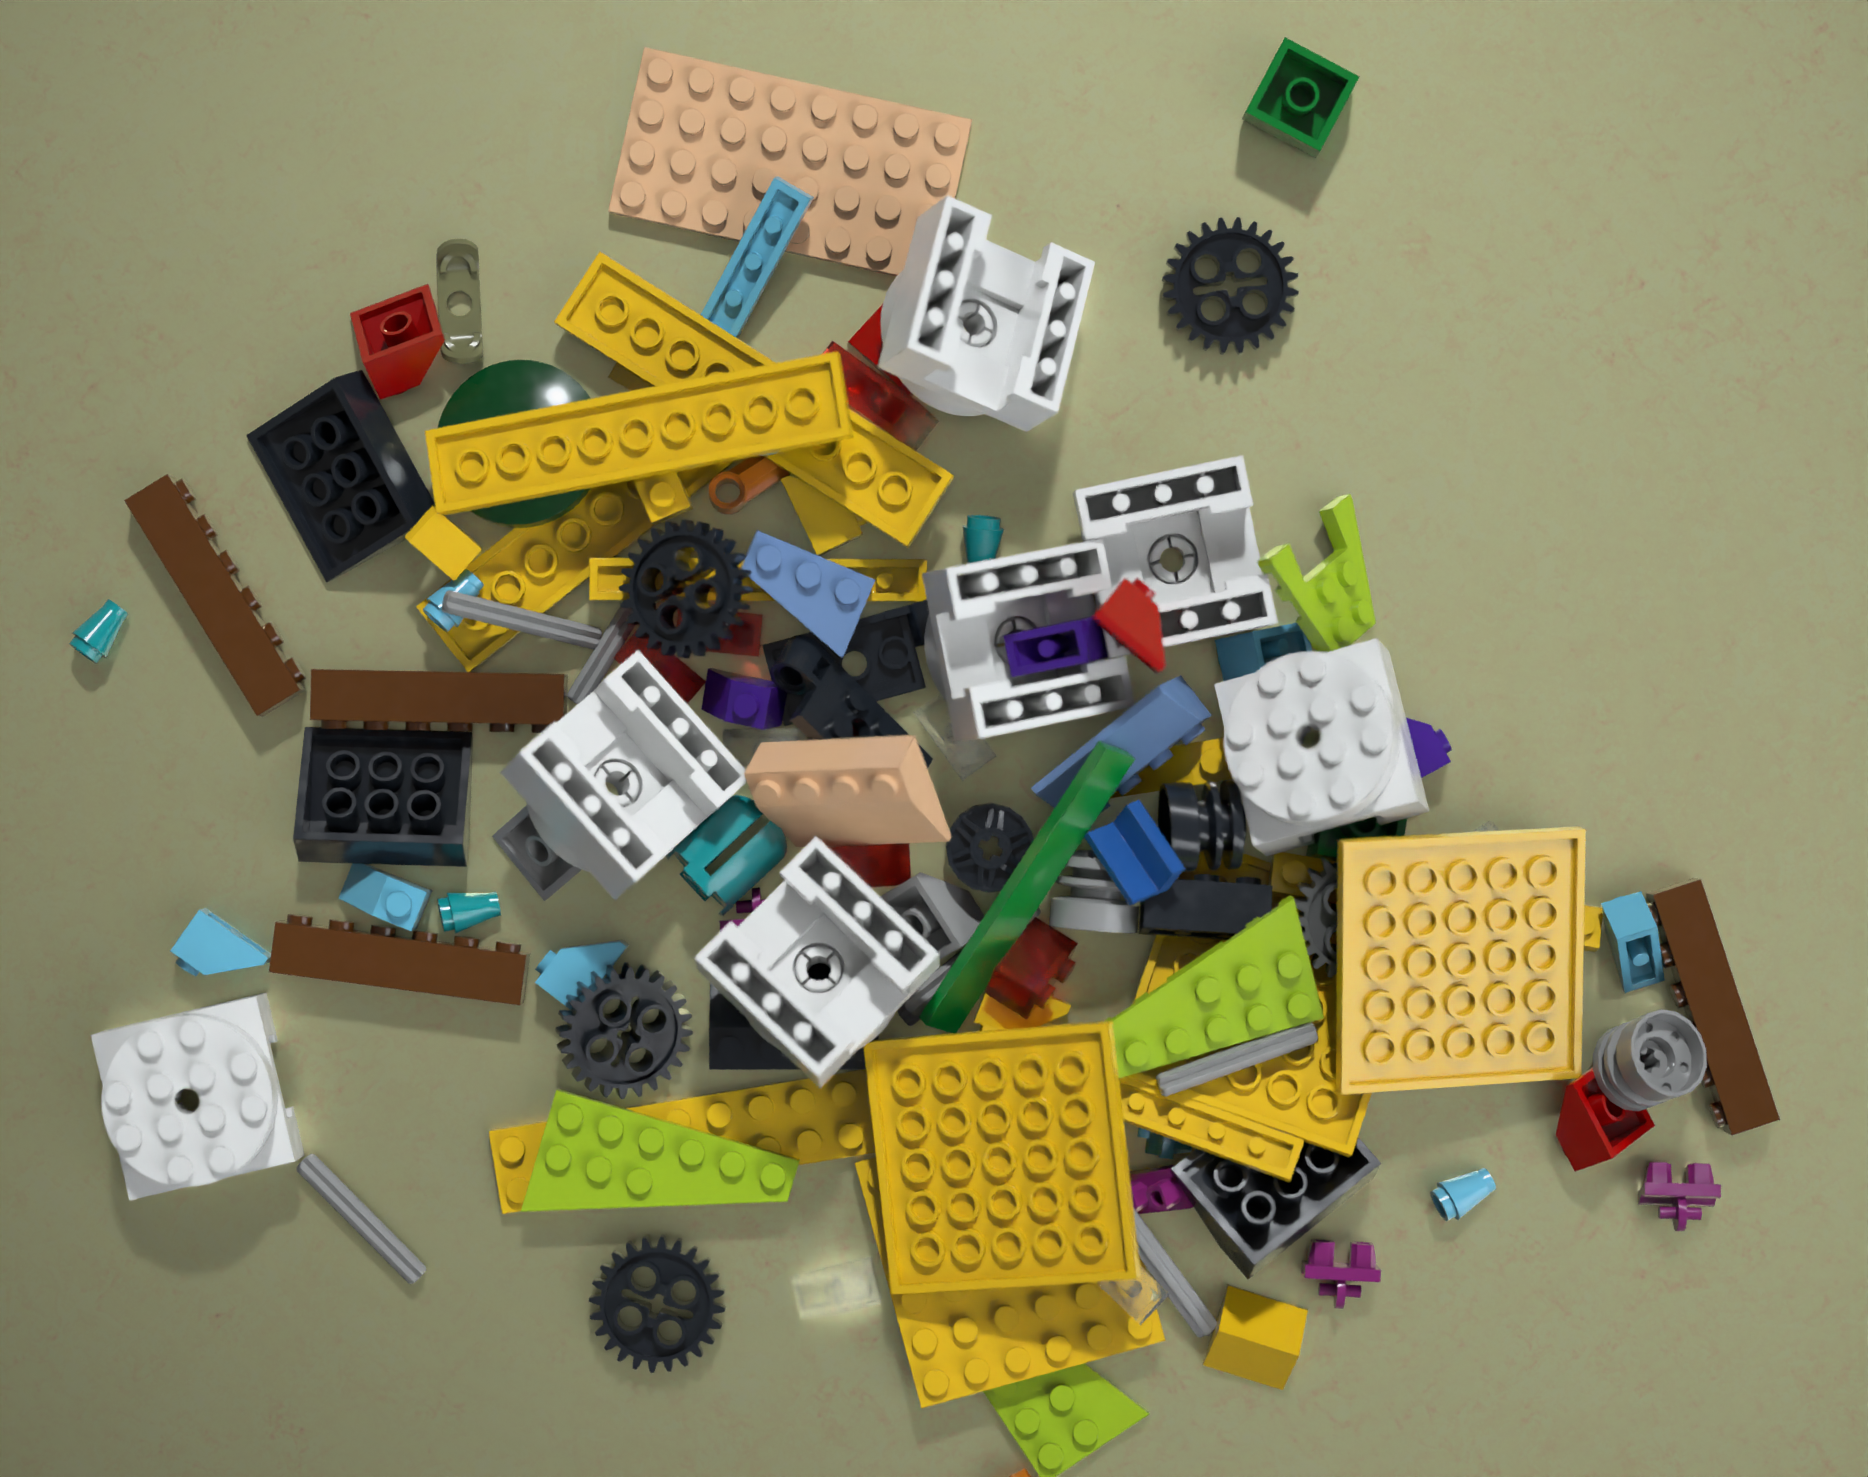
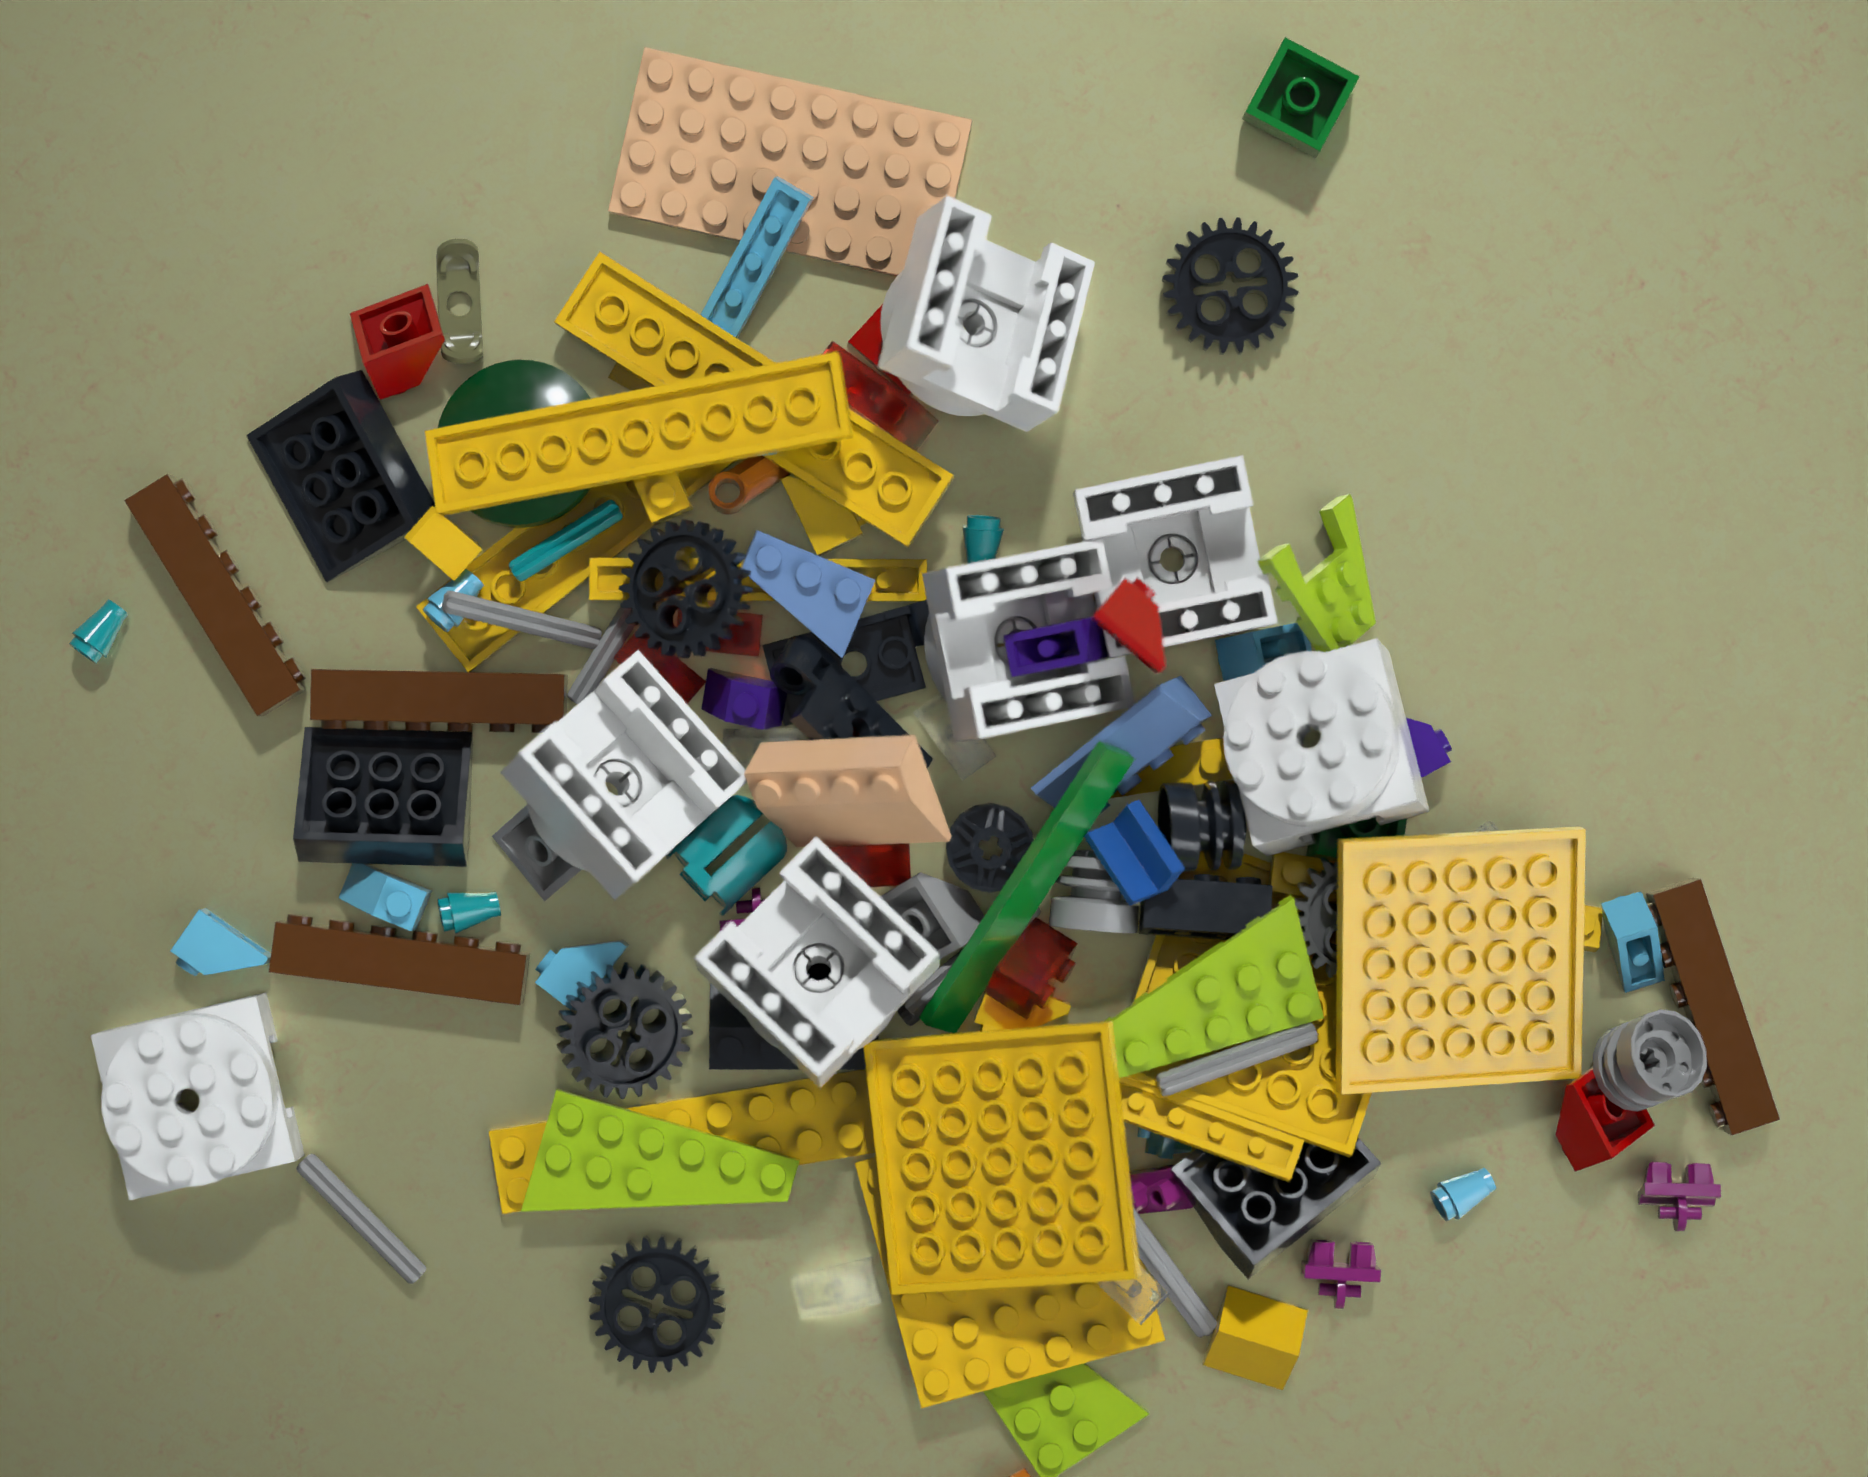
none -> teal axle [509,500,623,581]

